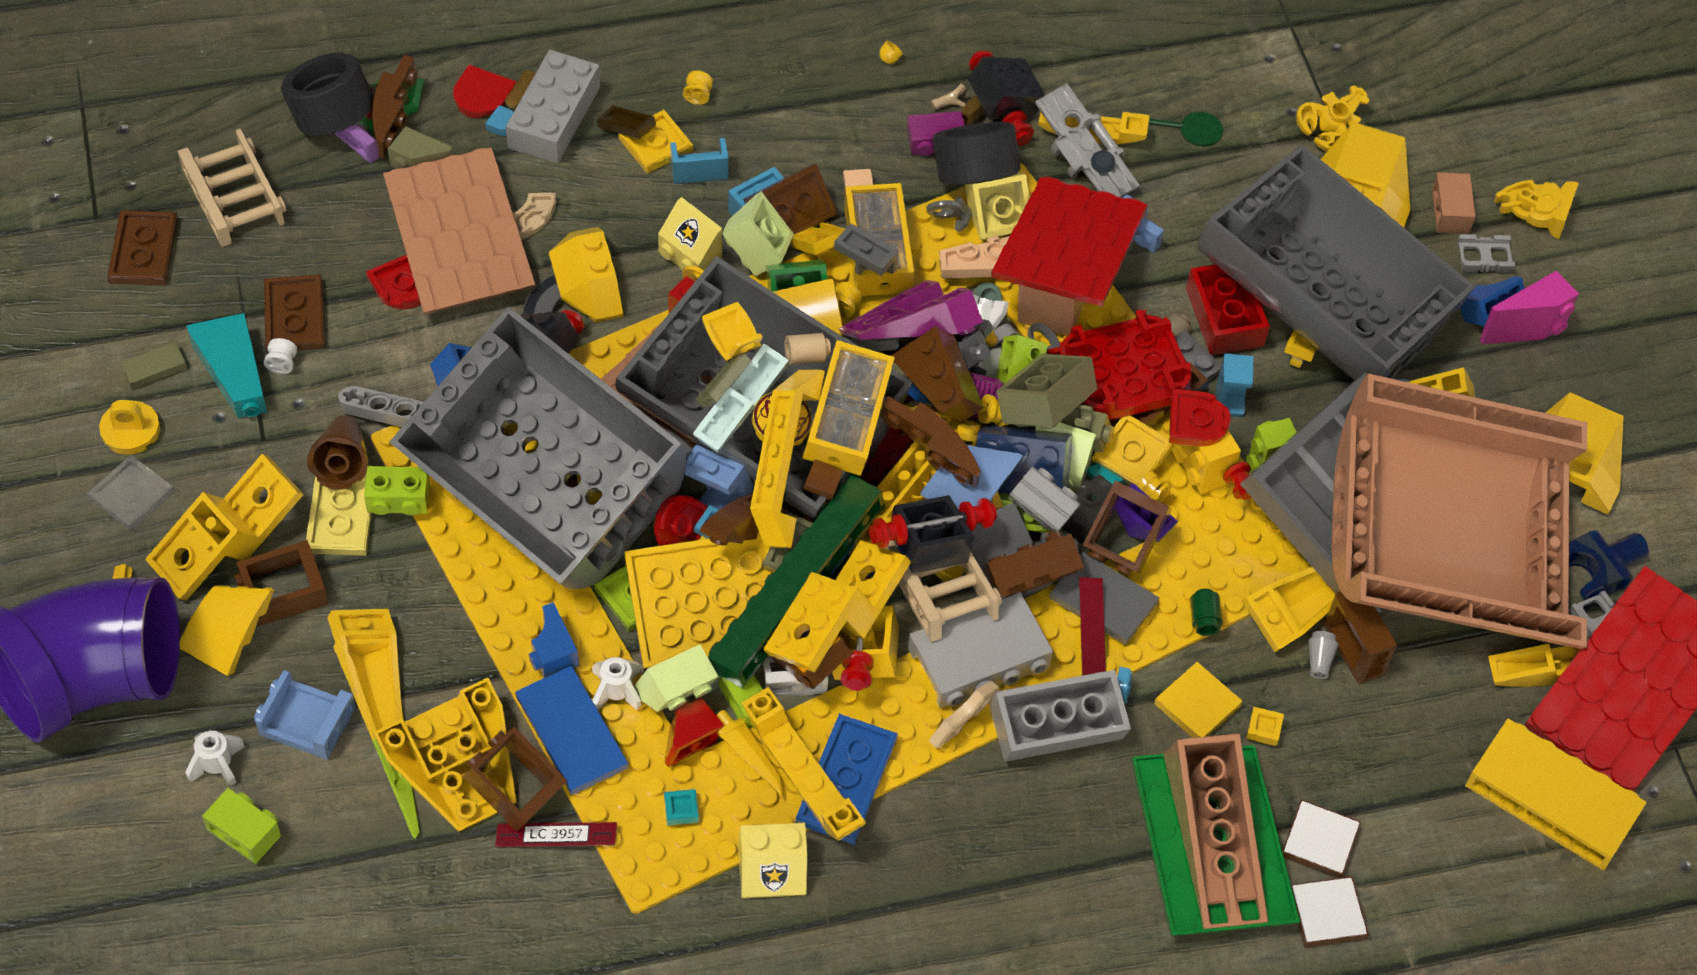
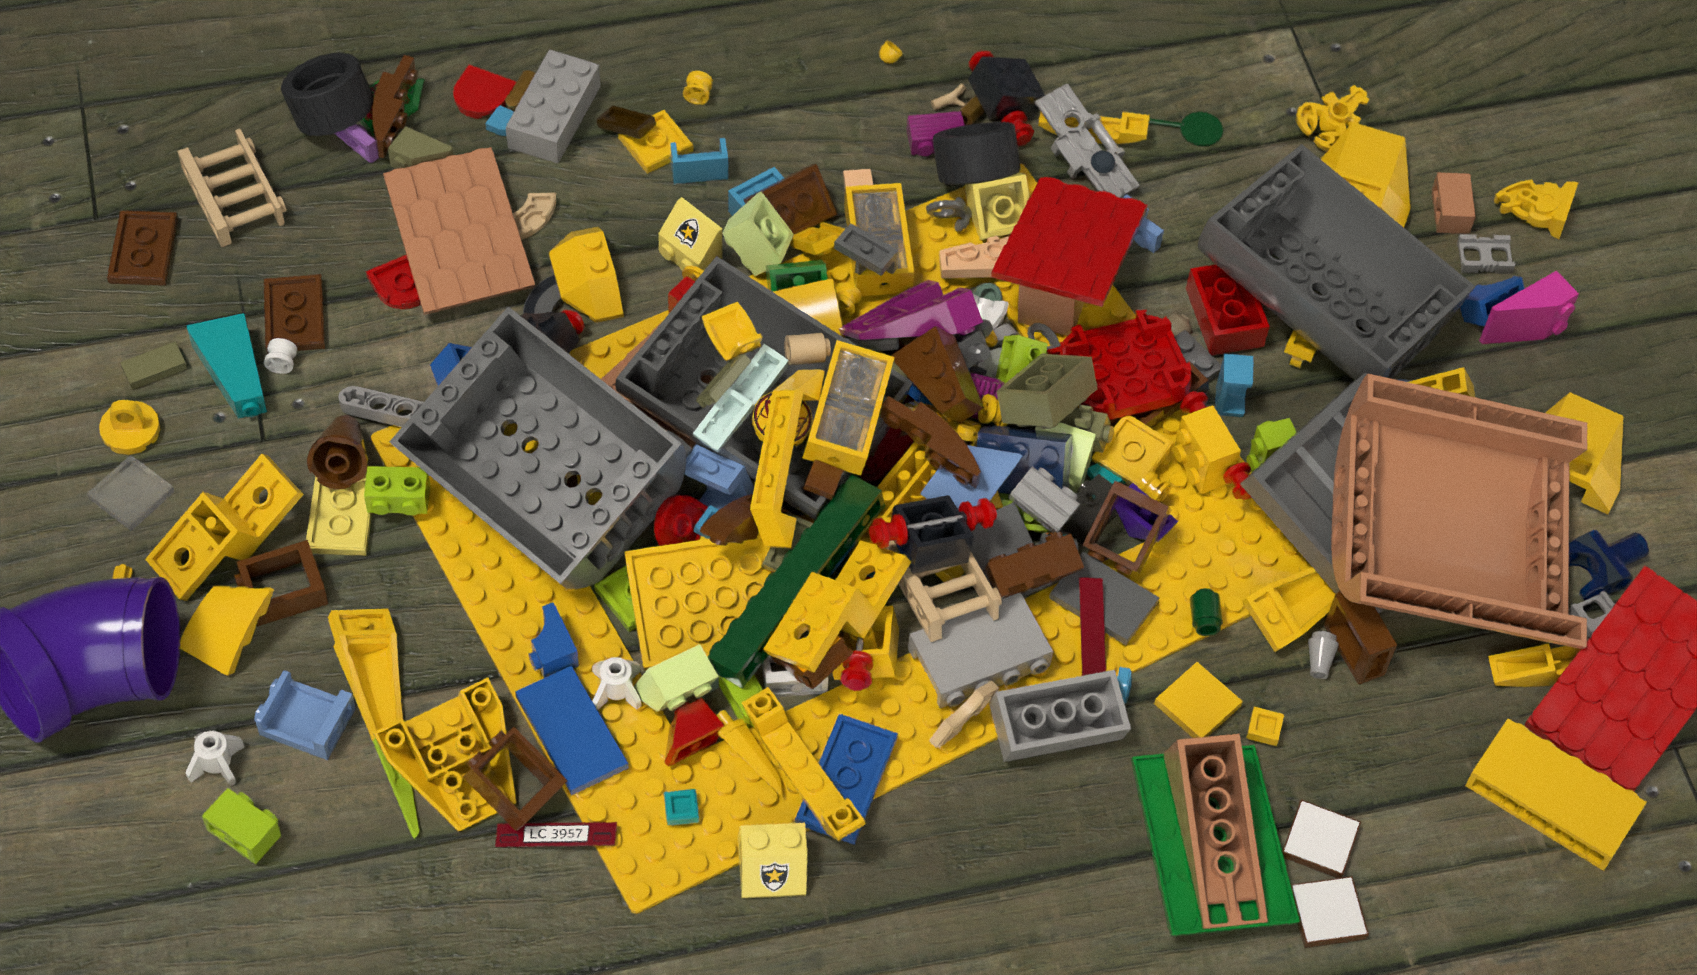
red tile [1169,388,1231,447] -> none

